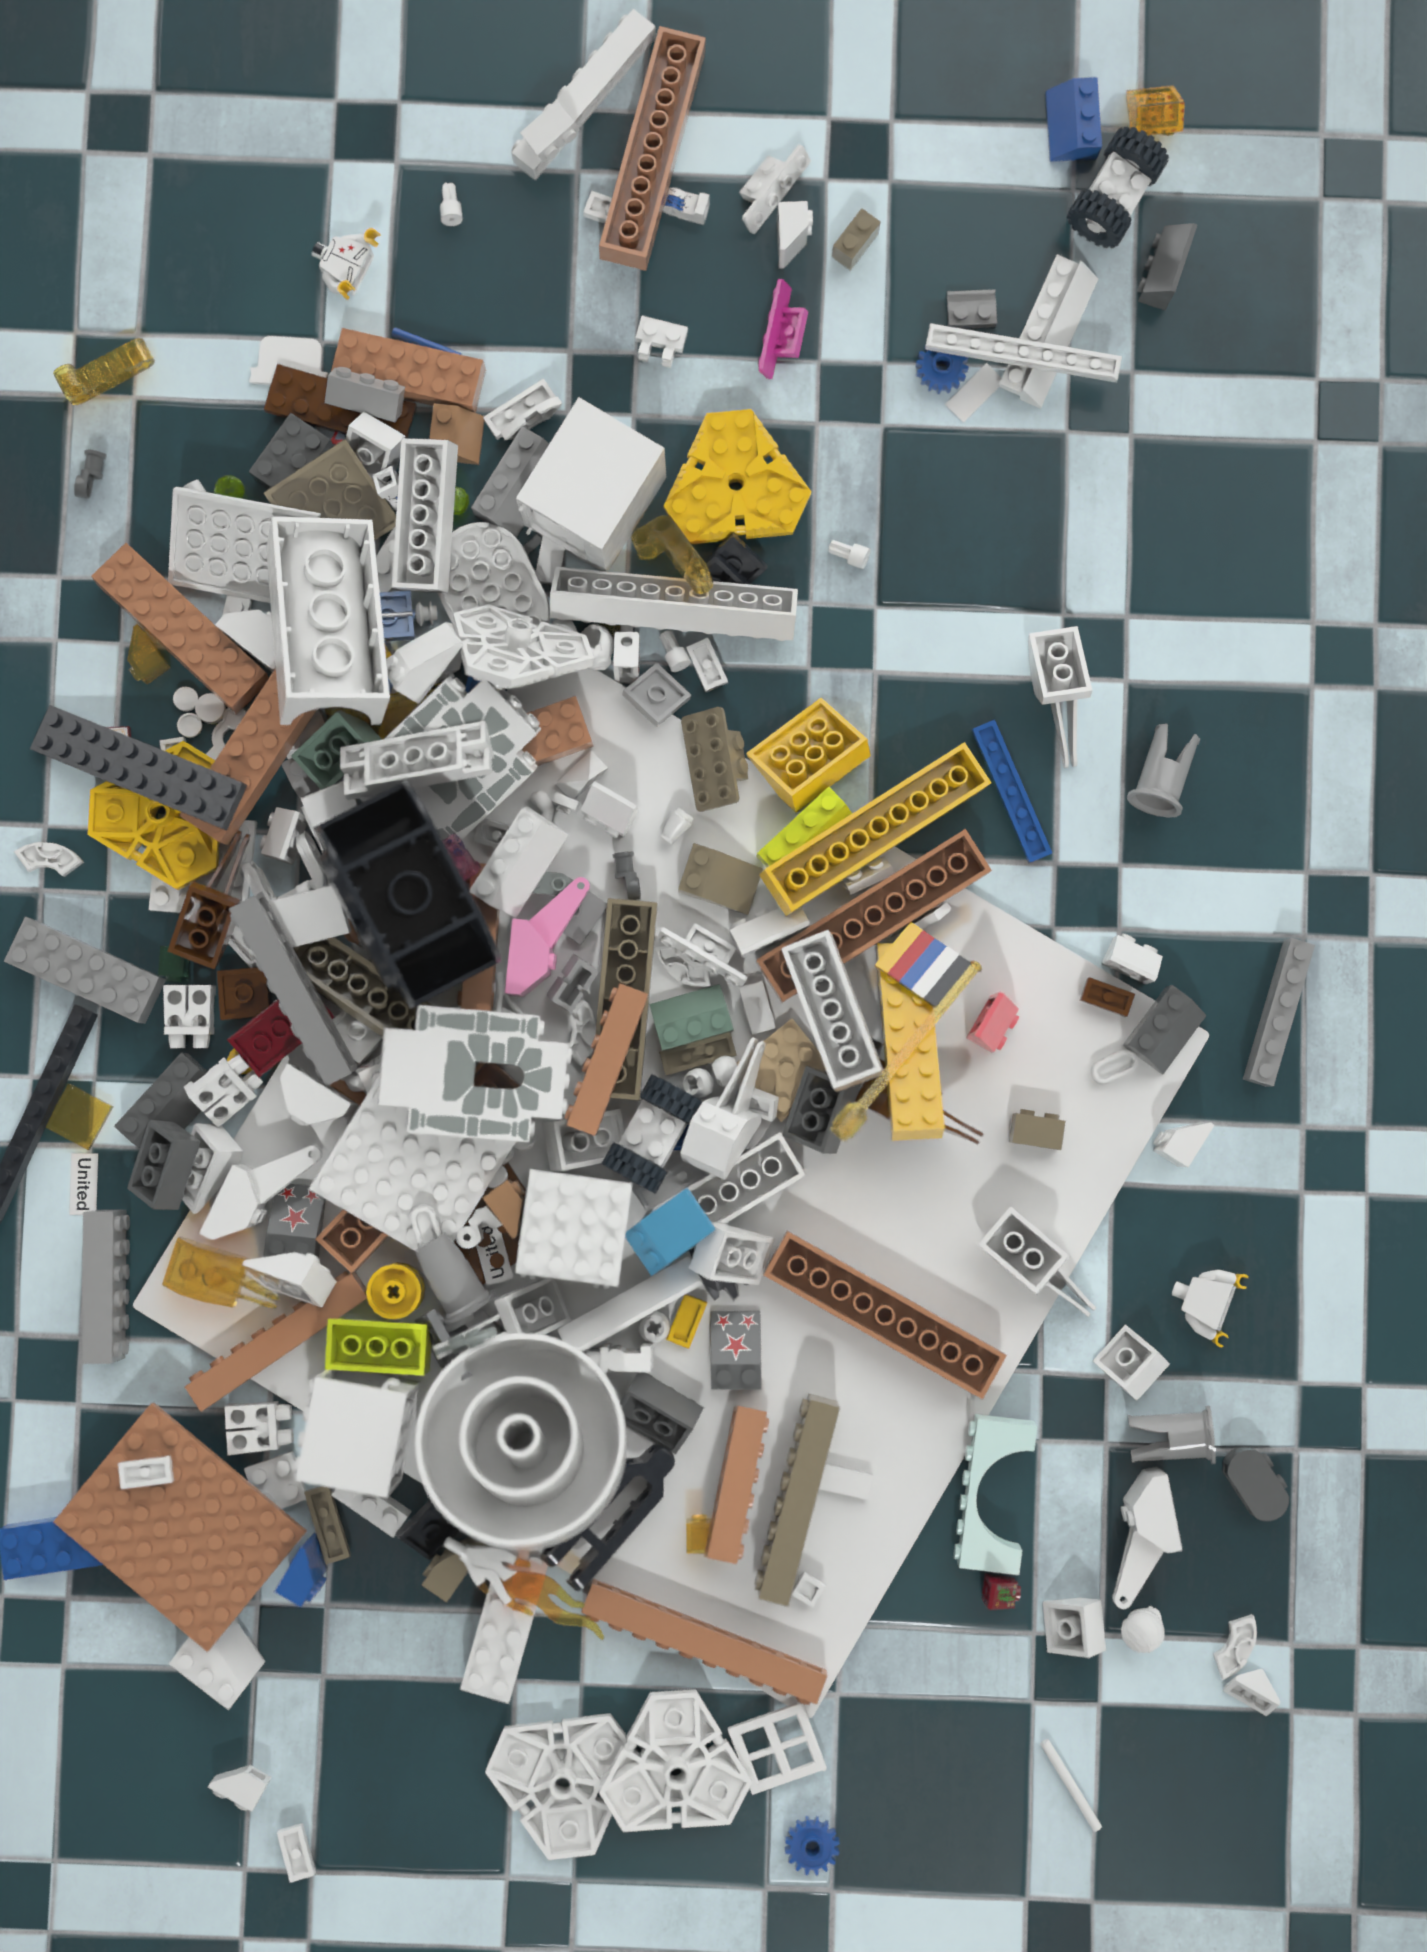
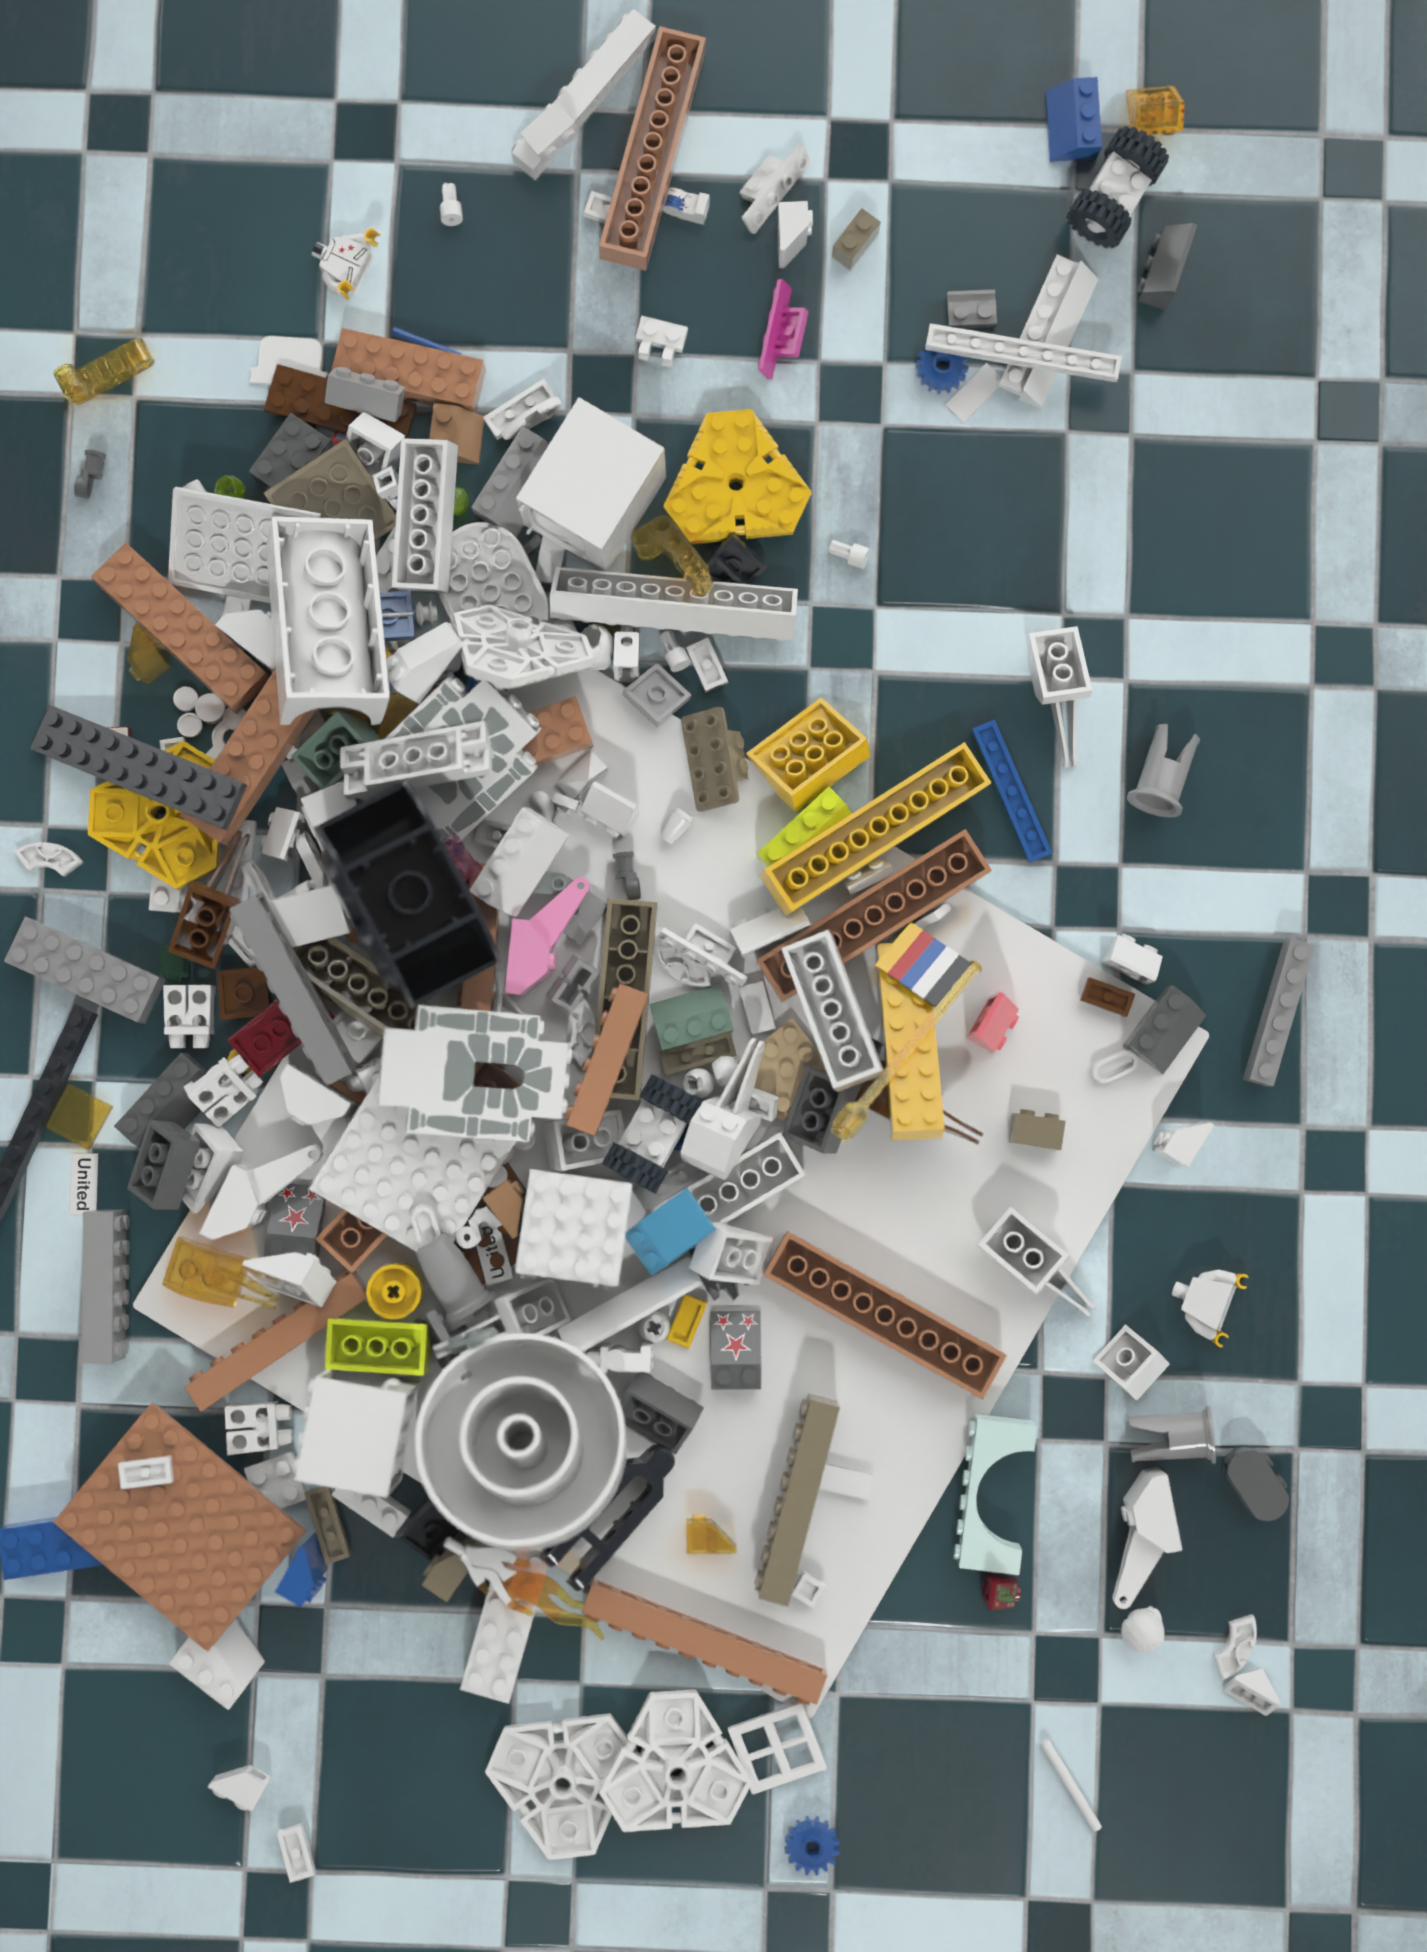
dark tan slope [678,843,763,915] -> none
nougat brick [704,1406,769,1564] -> none
white slope [1043,1598,1106,1658] -> none

